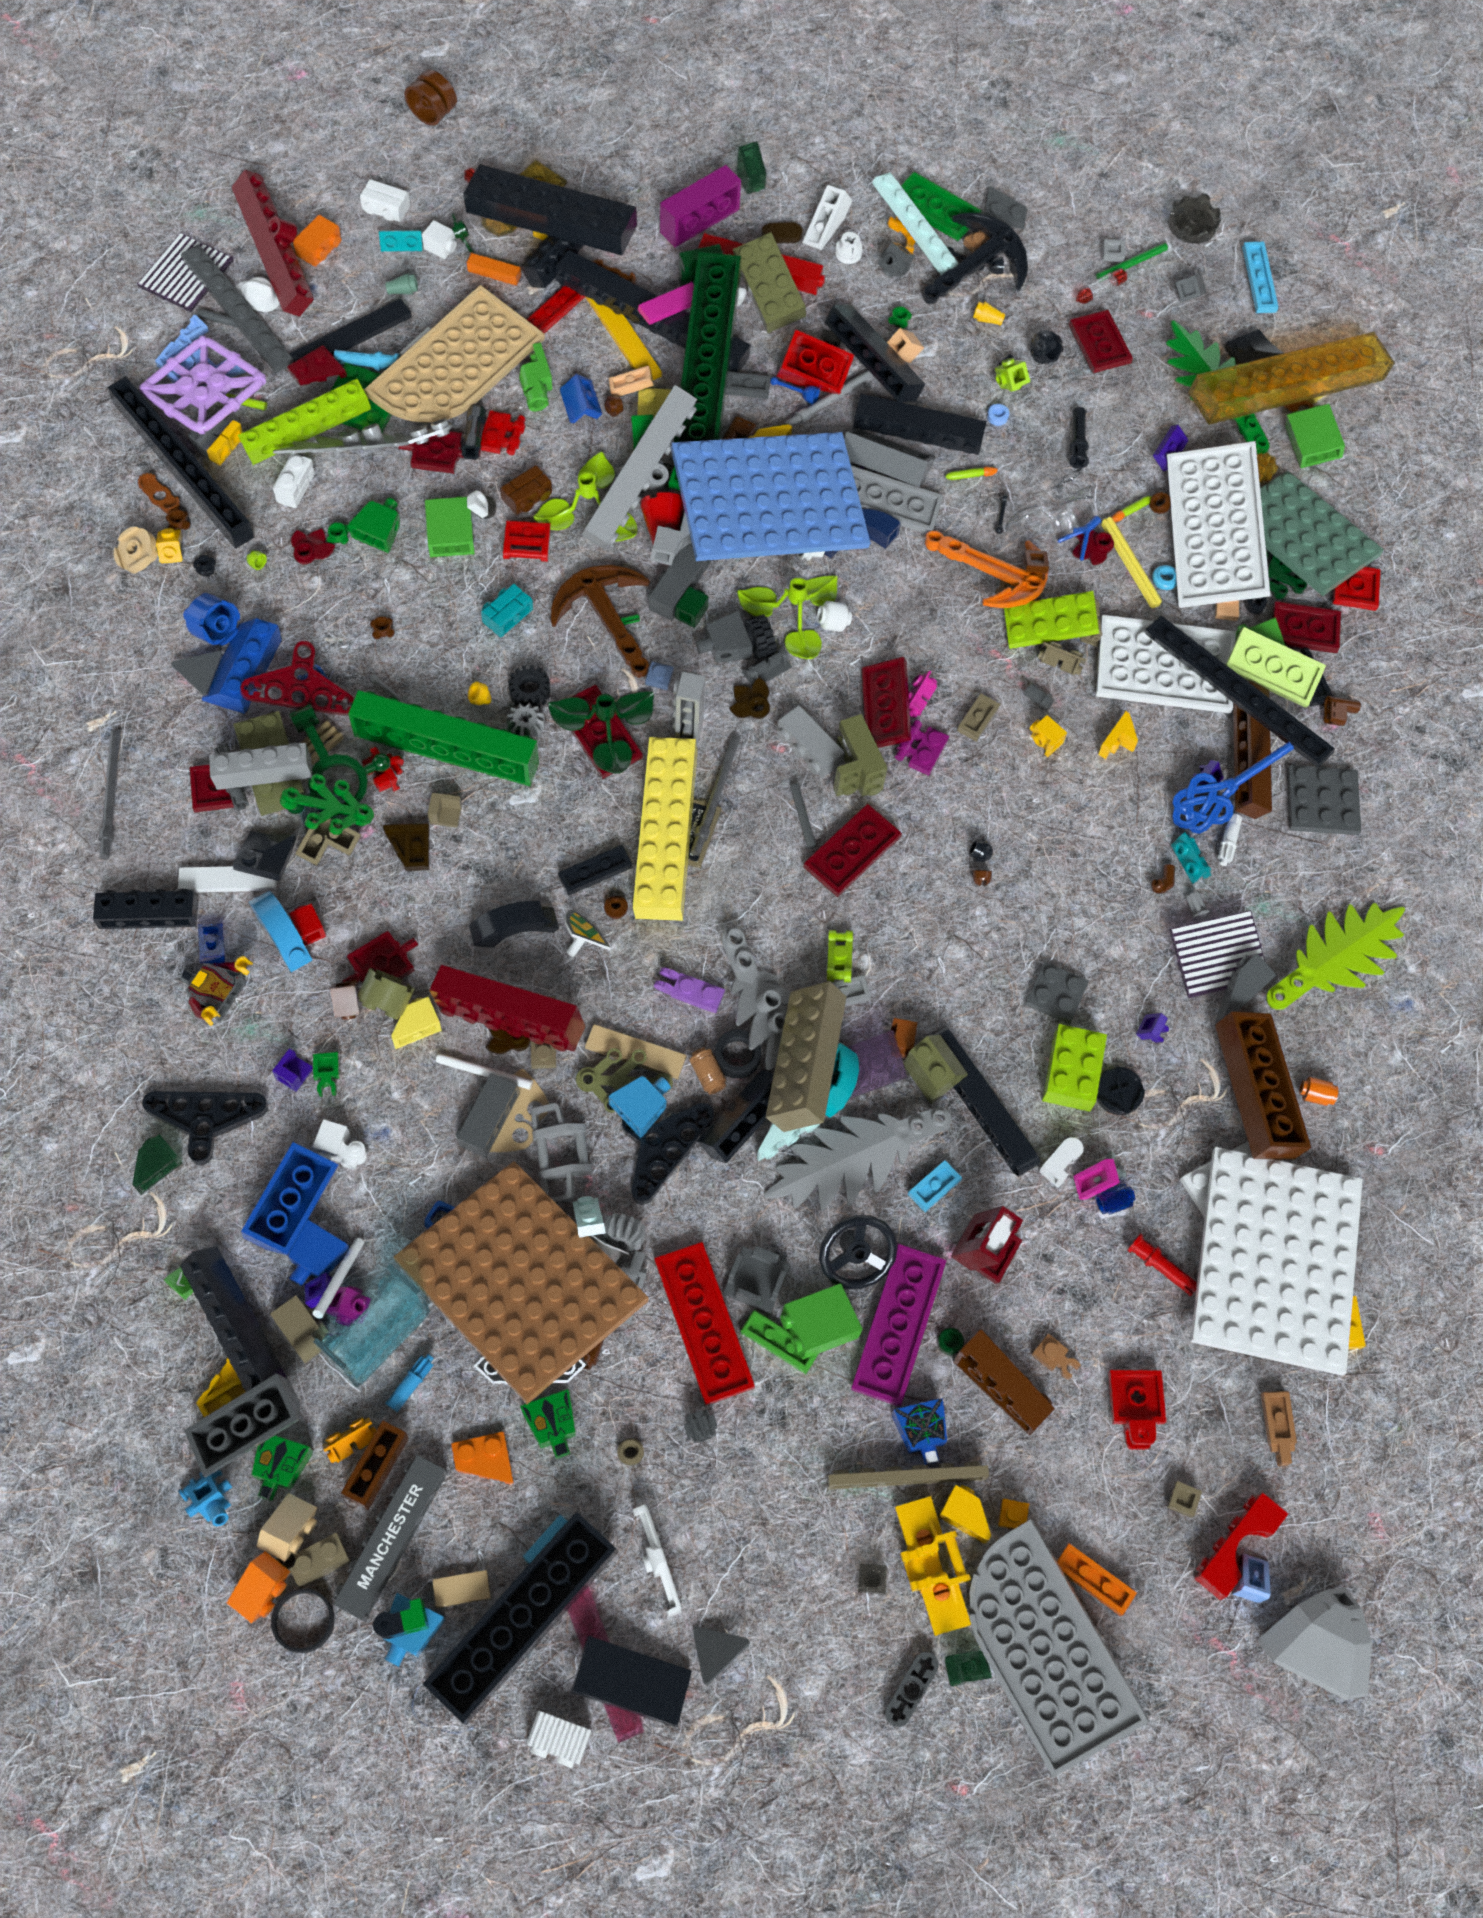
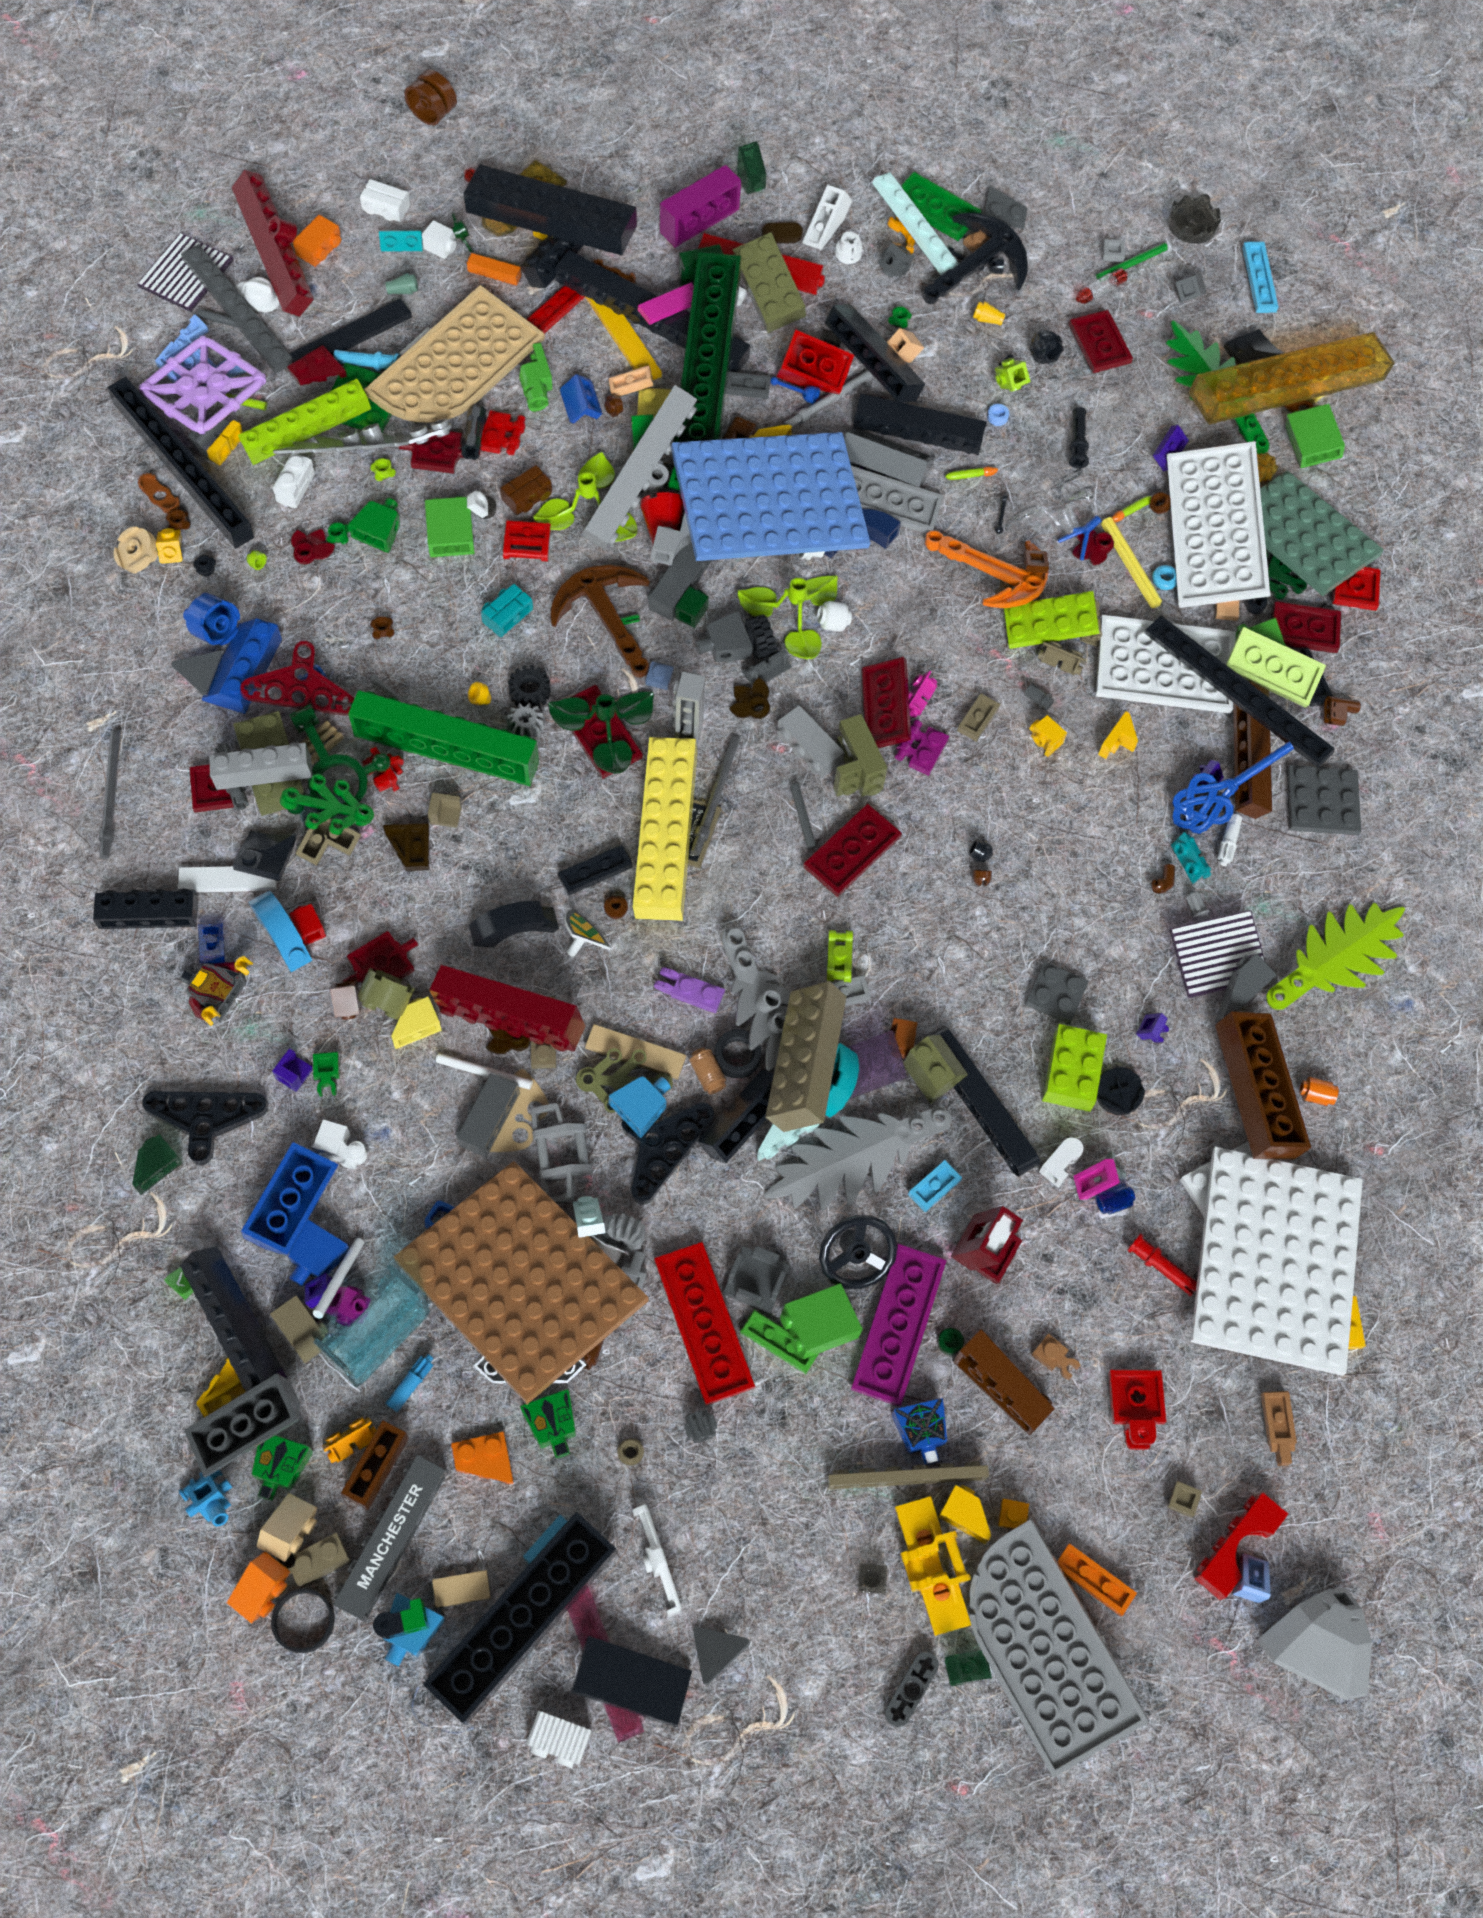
none -> lime plate [370,458,396,481]

